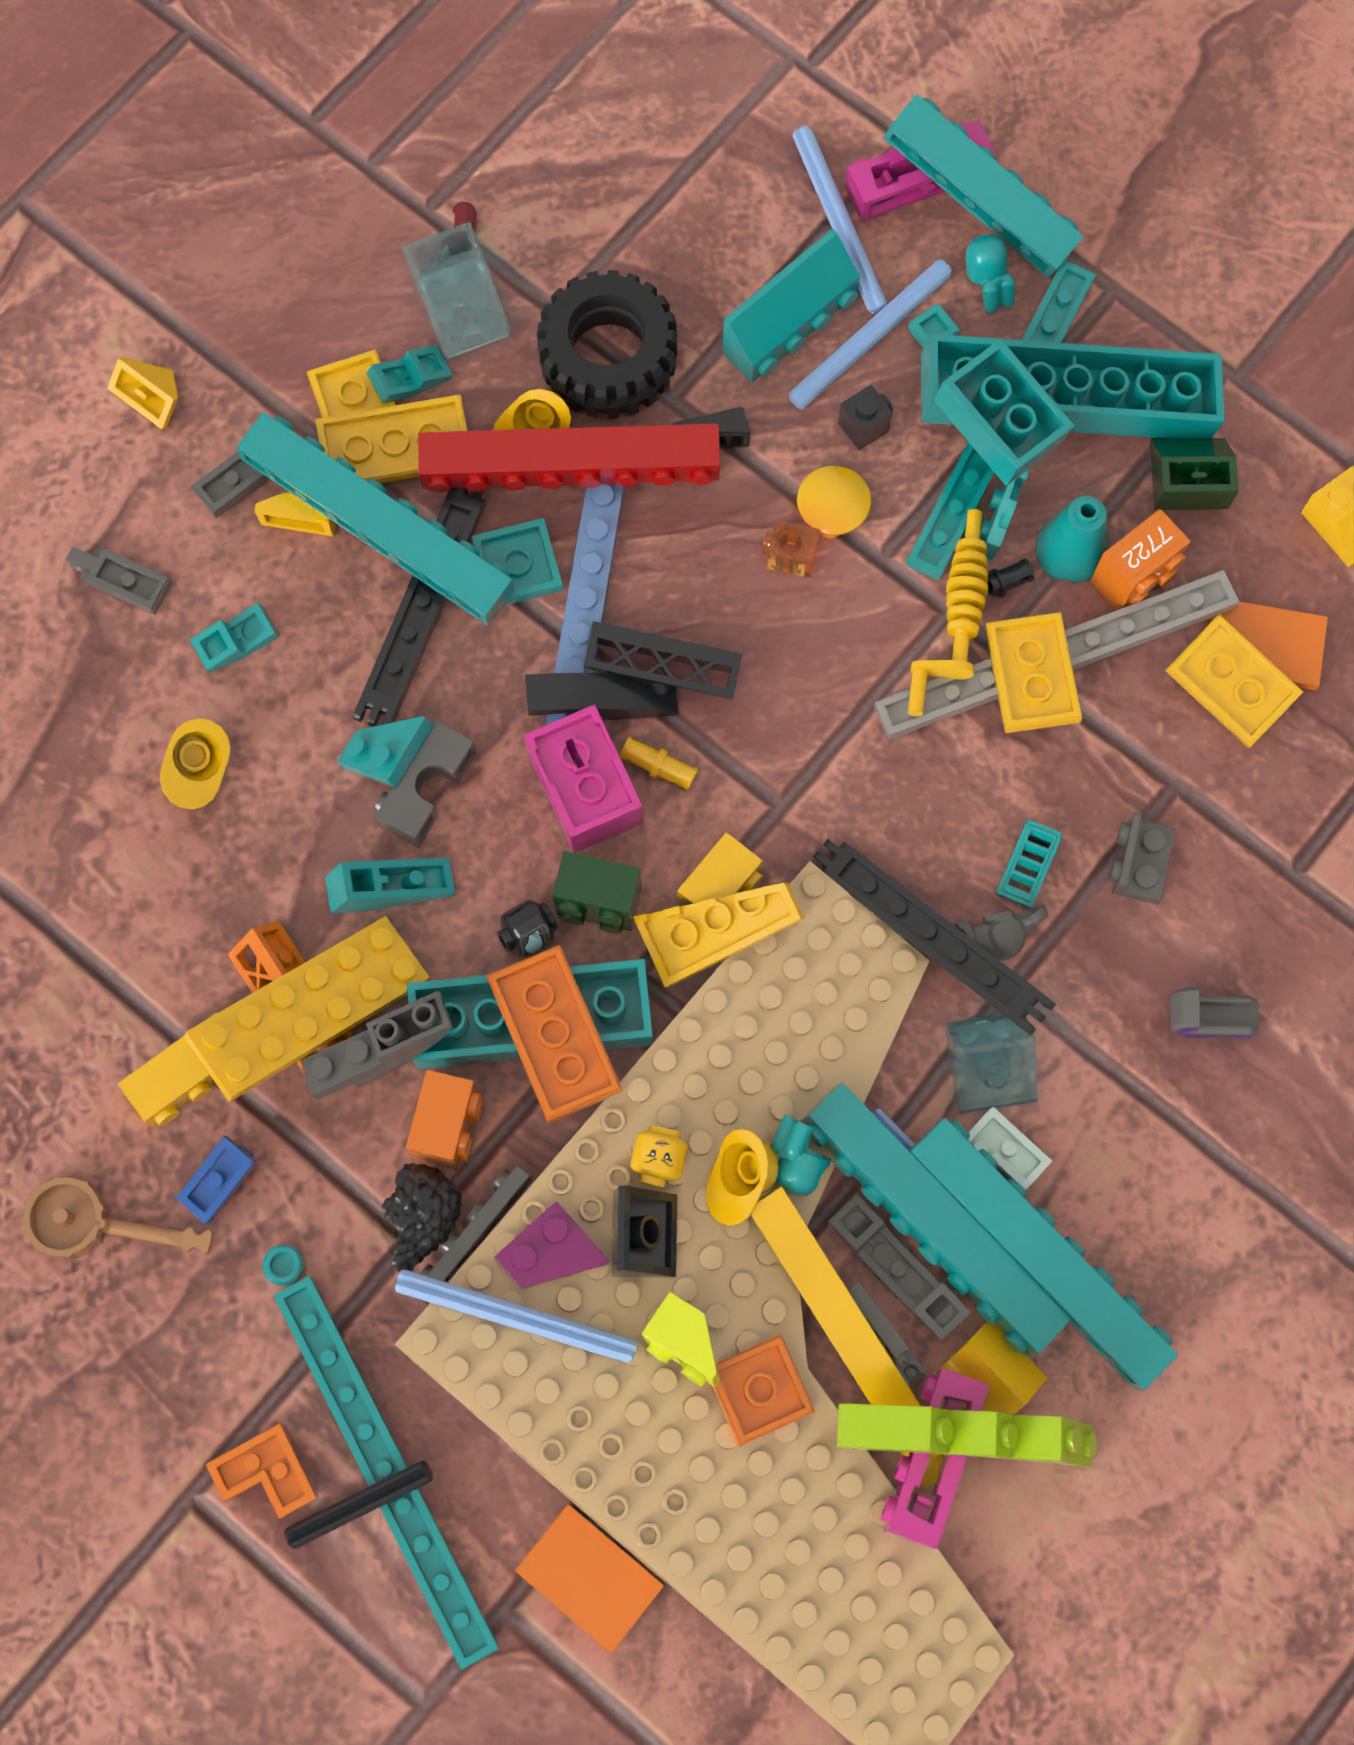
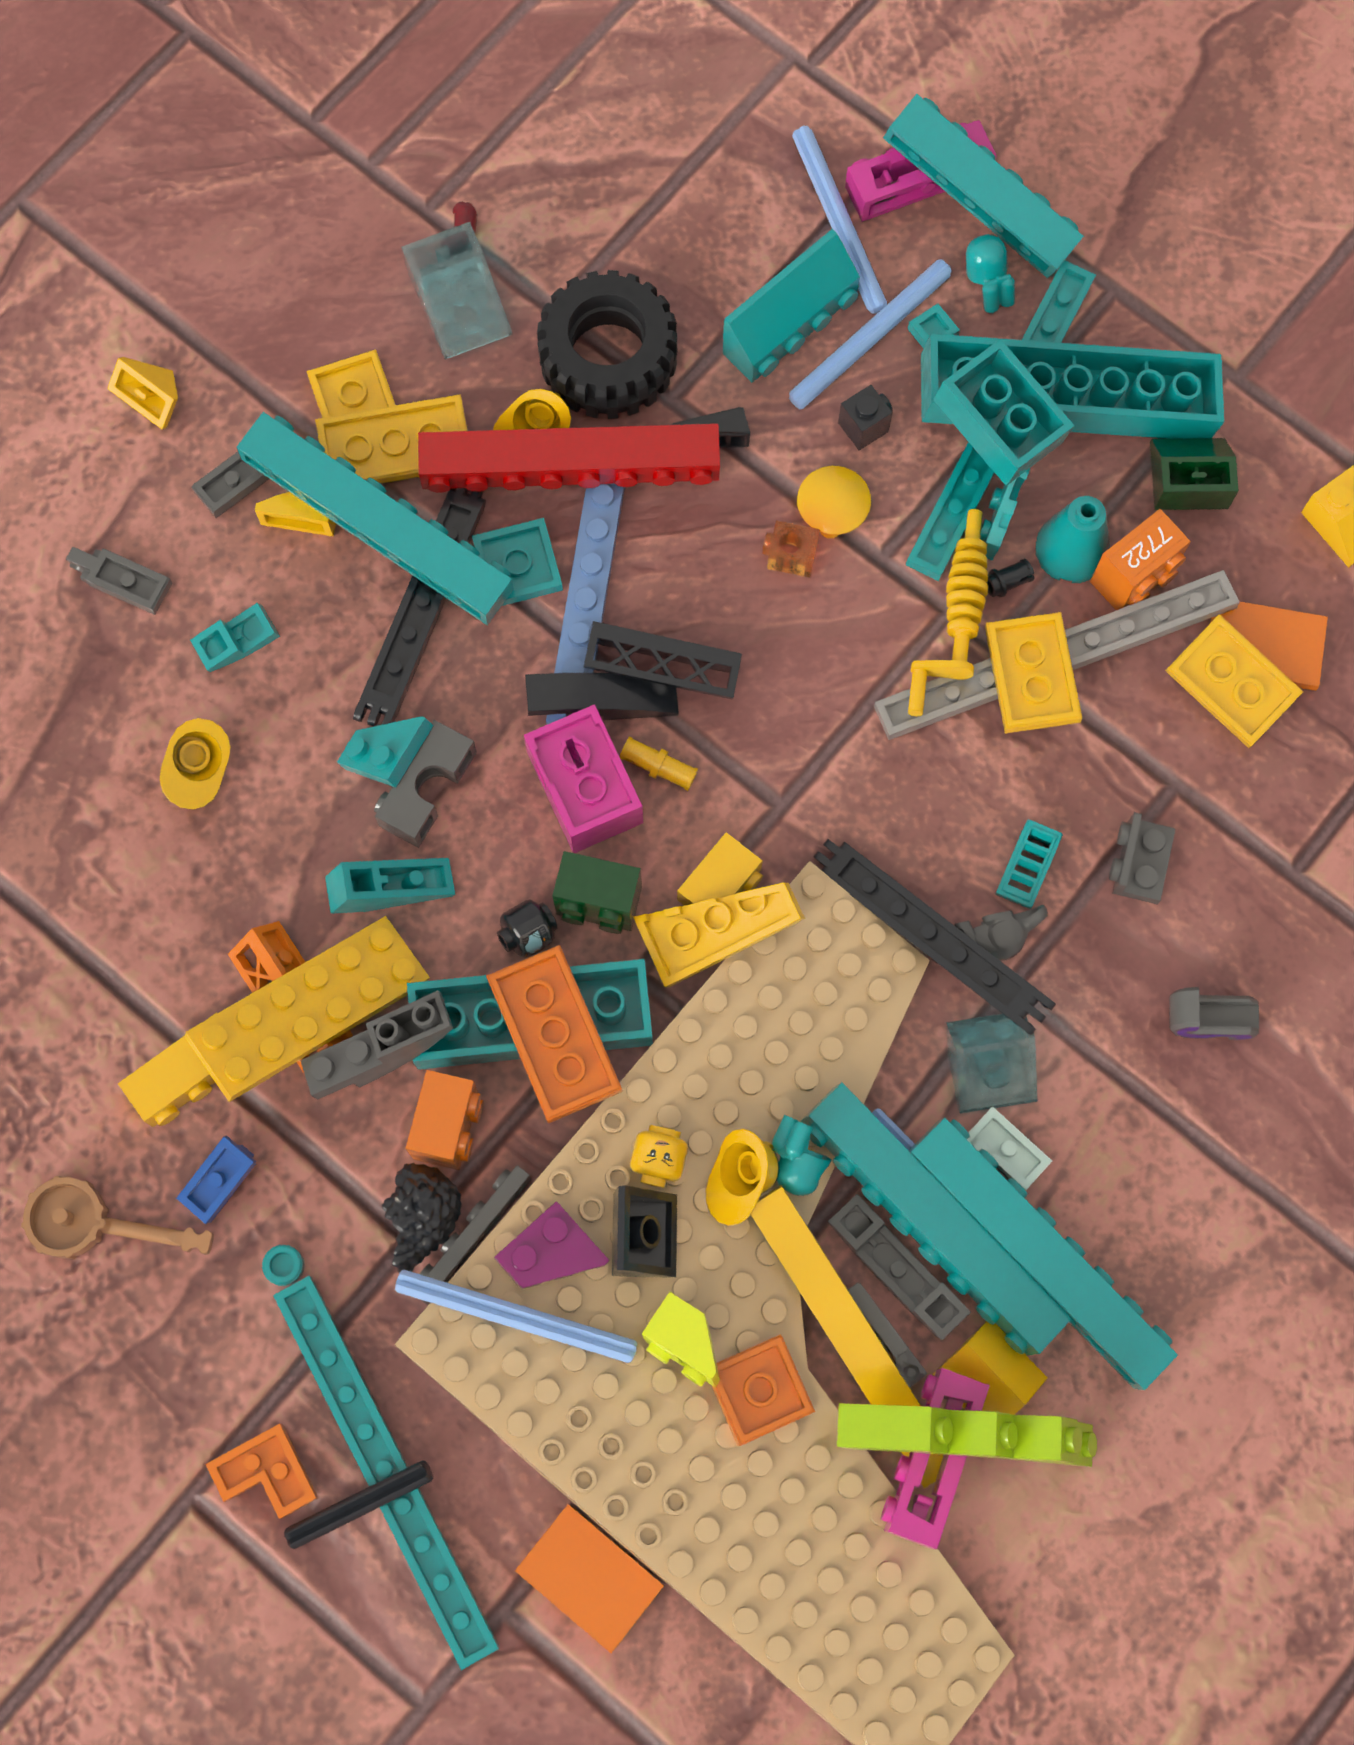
teal slope [367,345,453,403] -> none

